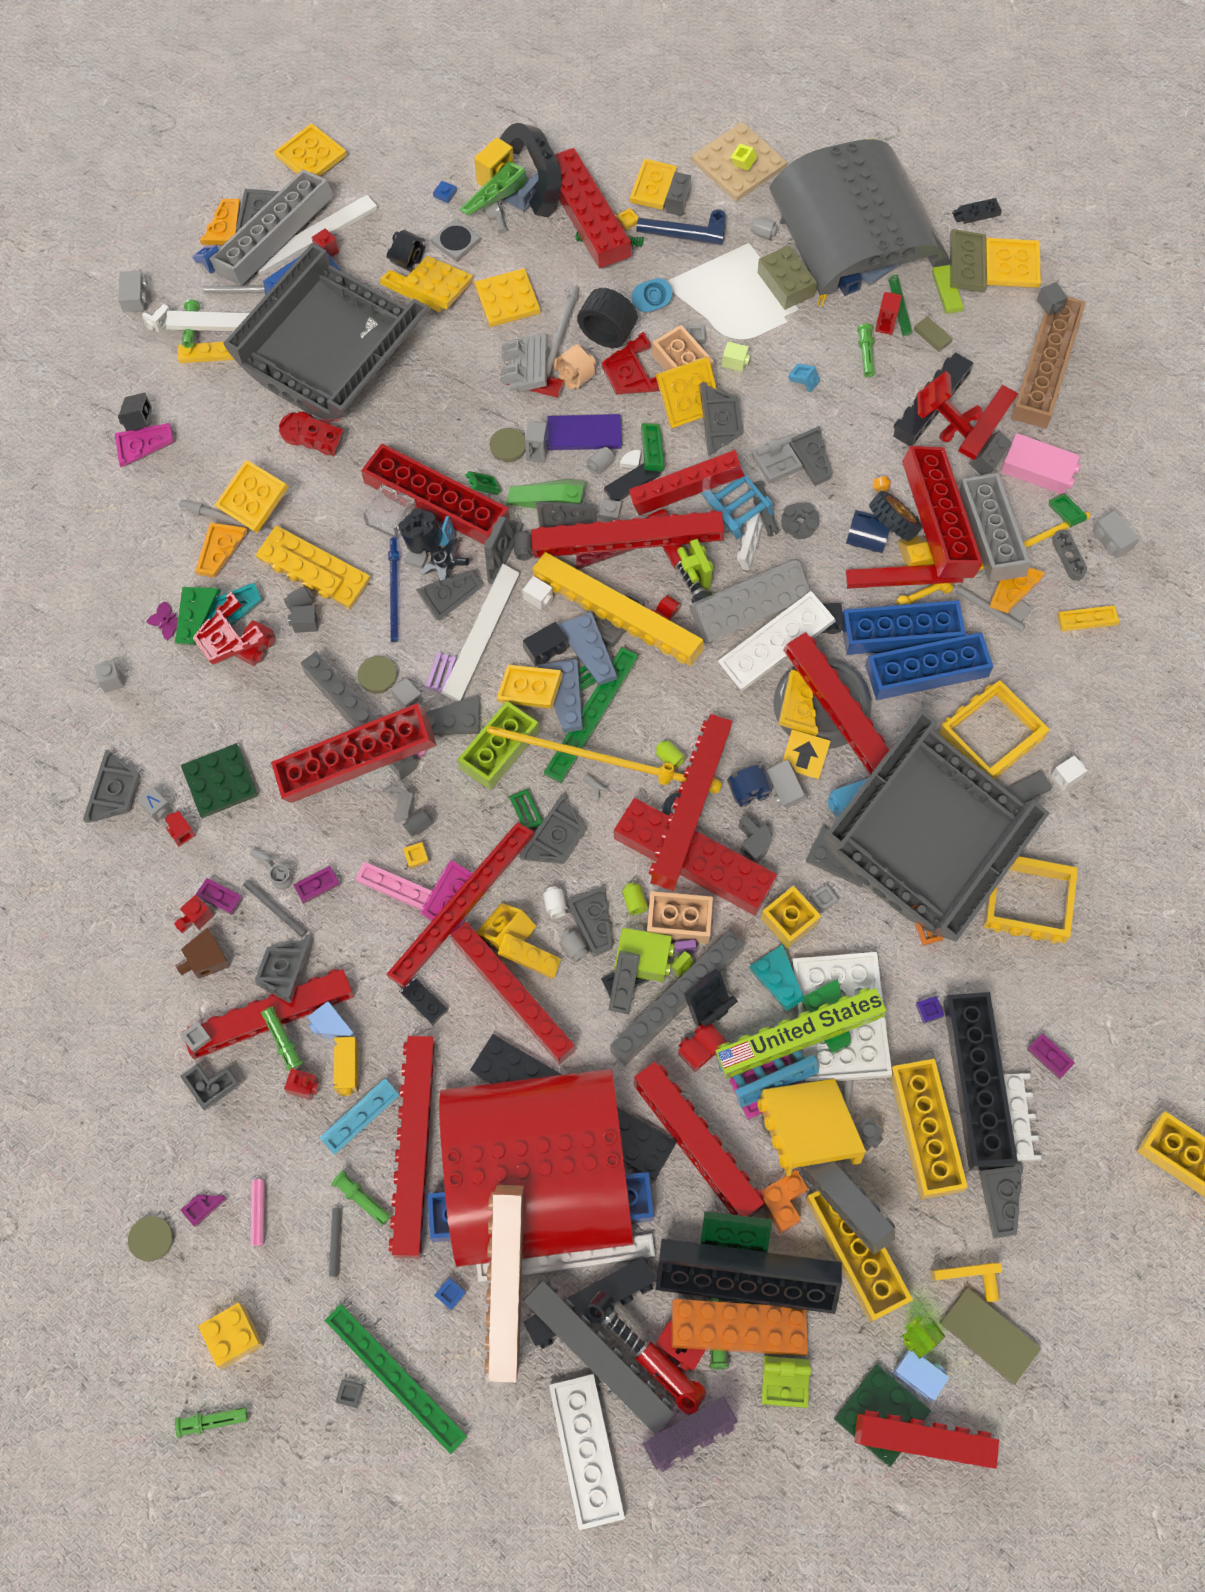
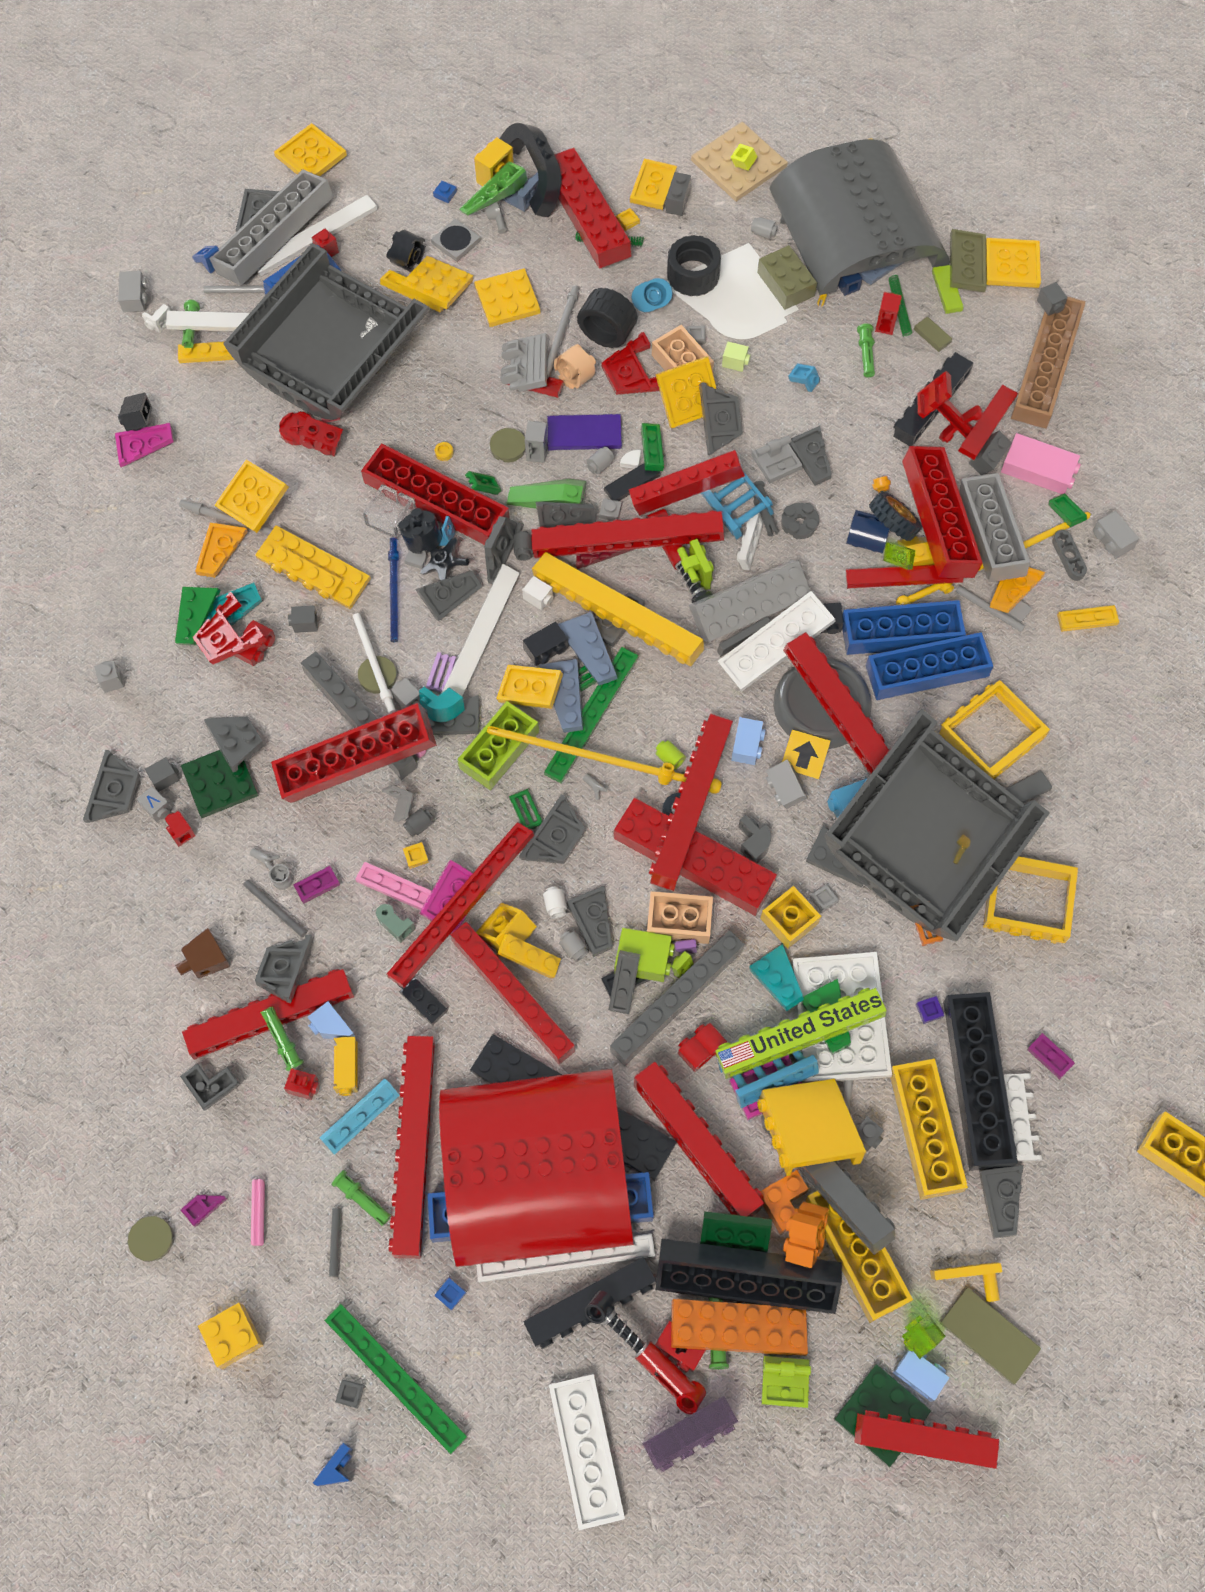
magenta piece [147,602,178,640] -> none
red brick [174,895,214,933] -> none
bright green pin [175,1407,248,1439] -> none
light grey plate [180,1022,212,1052] -> none
magenta plate [196,878,243,915] -> none
light orange wing [200,199,241,245] -> none
dark grey brick [283,586,314,612] -> none
brick [484,1185,524,1382] -> none
dark grey brick [523,1280,675,1435] -> none
lime brick [622,882,649,916] -> none
dark blue axle [636,209,726,245] -> none
red leg [651,595,681,621] -> none
black plate [684,969,738,1028] -> none
dark blue brick [727,765,773,807] -> none
yellow wing [778,670,818,736] -> none
black hinge [952,198,1002,224] -> none
white brick [1051,756,1087,791] -> none
none -> dark grey brick [145,757,180,792]
none -> dark grey wing [204,716,263,772]
none -> blue slope [313,1443,353,1486]
none -> white bar [353,613,396,714]
none -> sand green leg [376,904,415,943]
none -> teal brick [419,686,465,722]
none -> yellow tile [435,442,453,461]
none -> black tyre [667,235,721,296]
none -> dark grey tile [717,617,771,657]
none -> light blue brick [731,717,766,765]
none -> orange brick [783,1202,829,1268]
none -> clear neon green plate [883,542,916,570]
none -> clear yellow hand [953,835,971,864]

